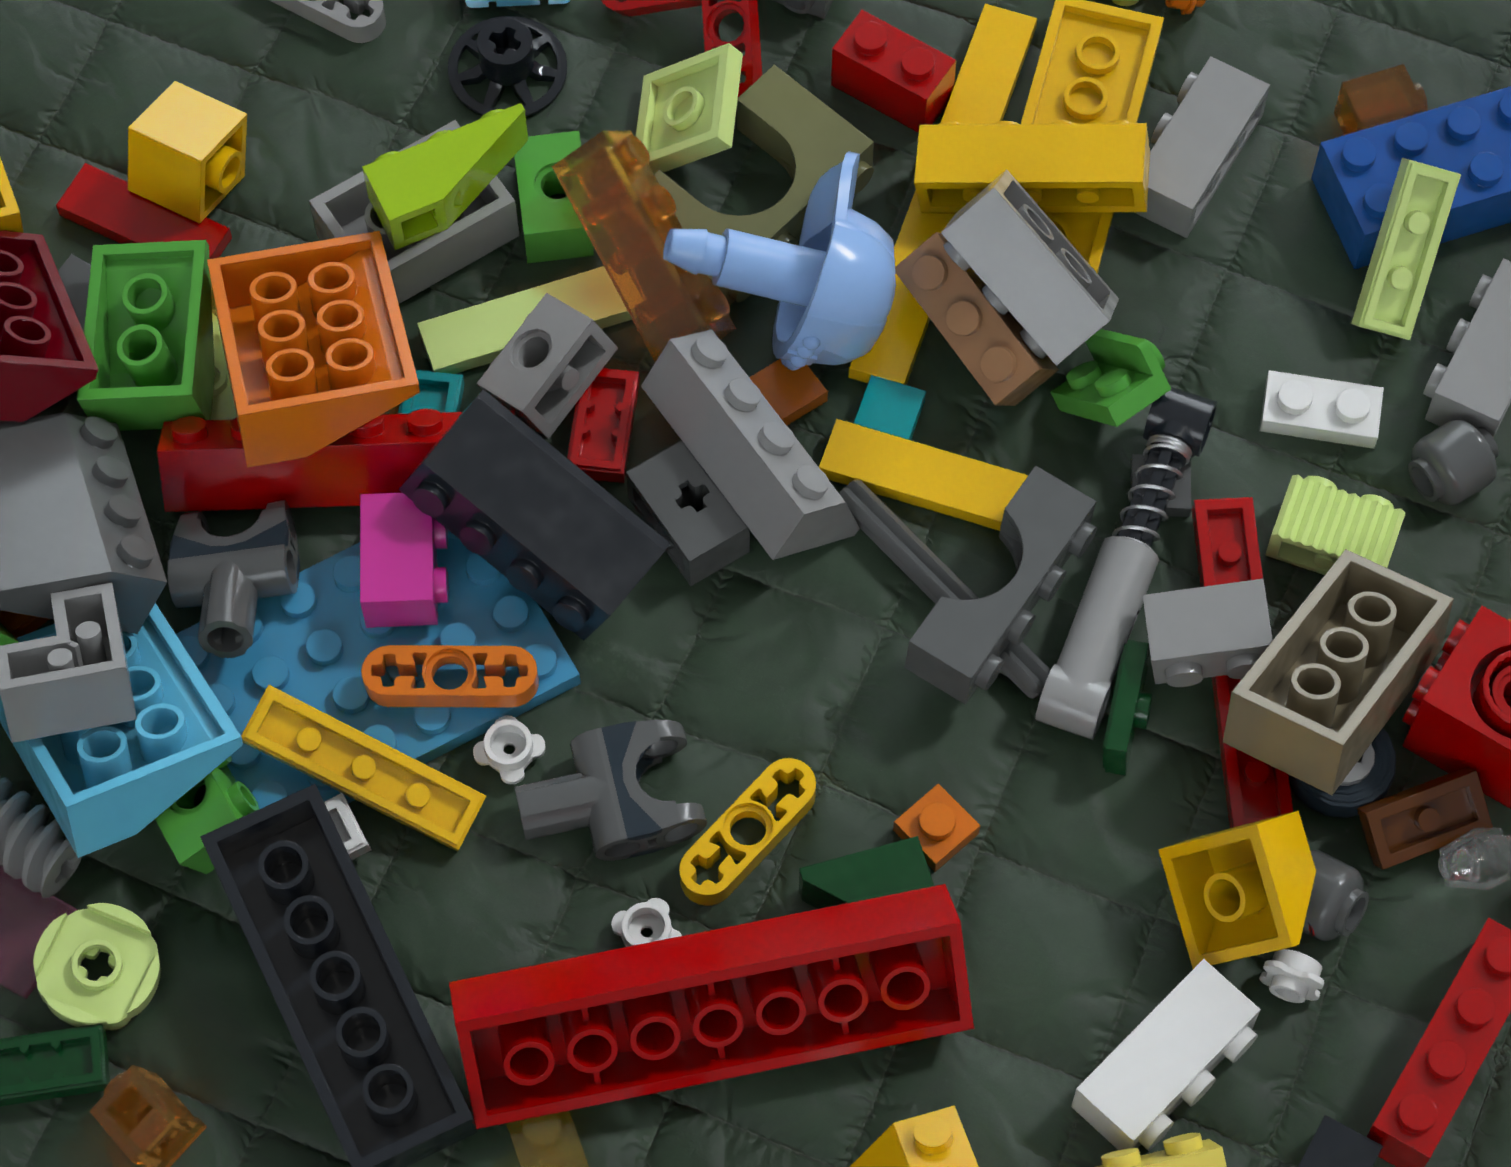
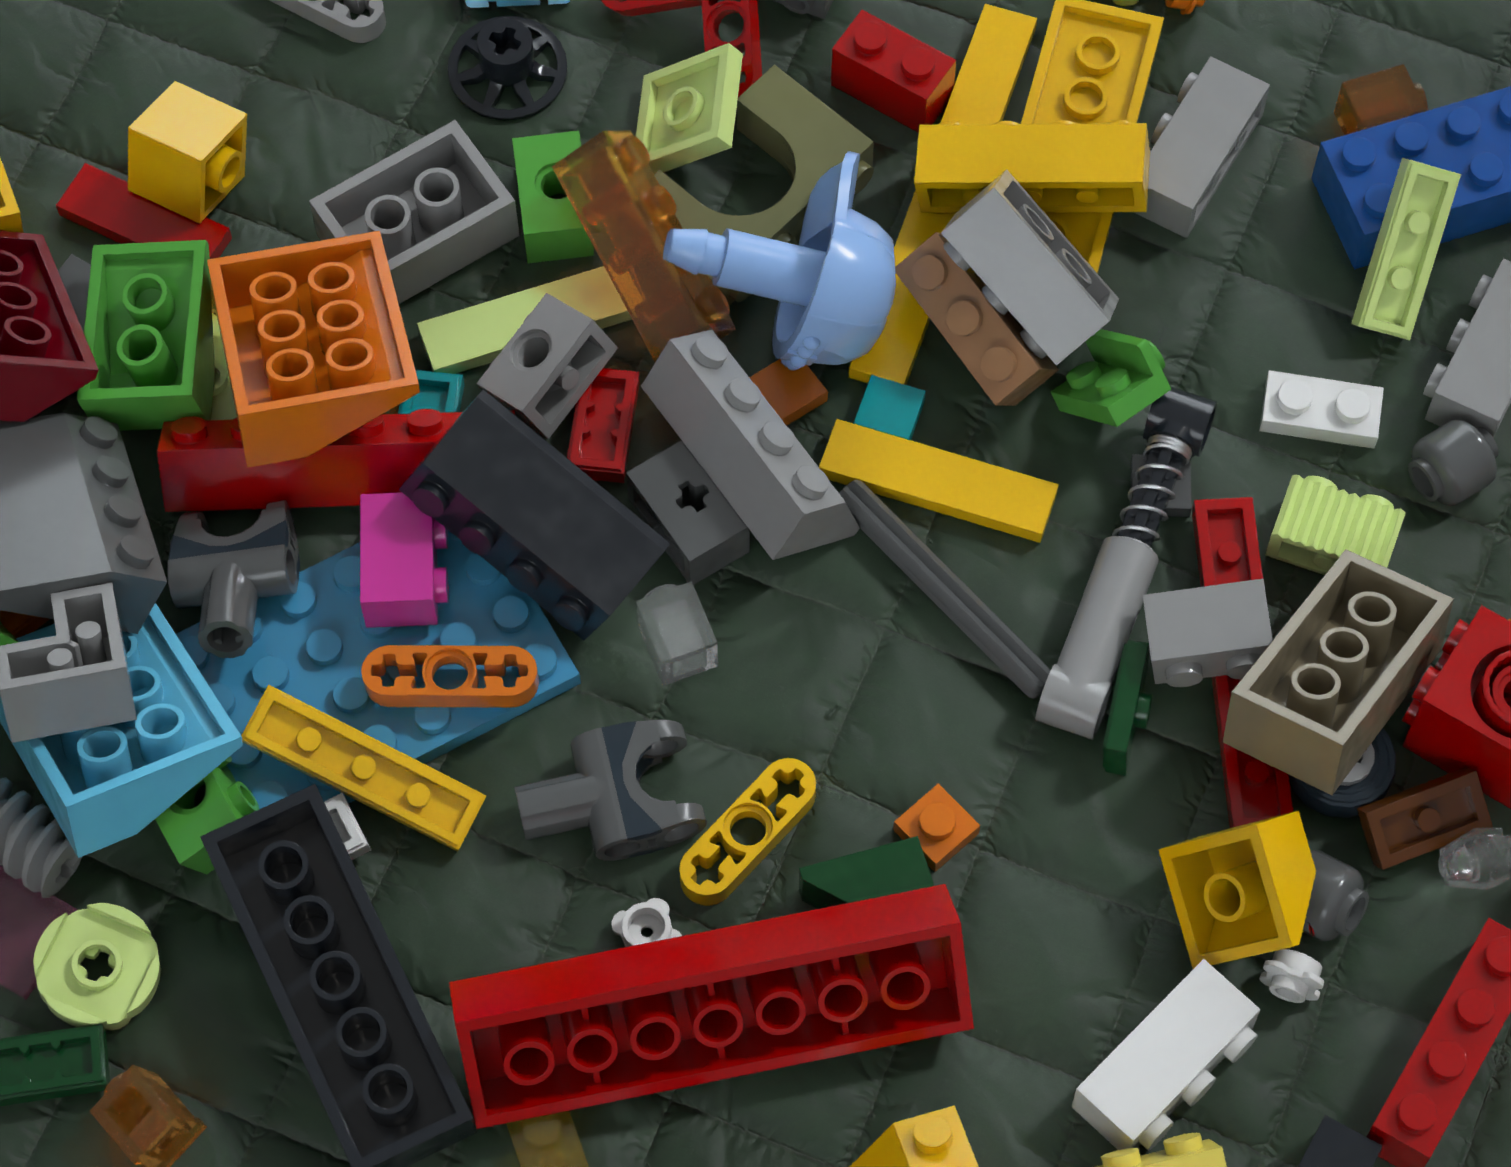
lime slope [362,103,528,250] -> none
white plate [473,715,546,784] -> none
dark grey arch [904,466,1097,705] -> none
none -> clear brick [636,581,718,686]

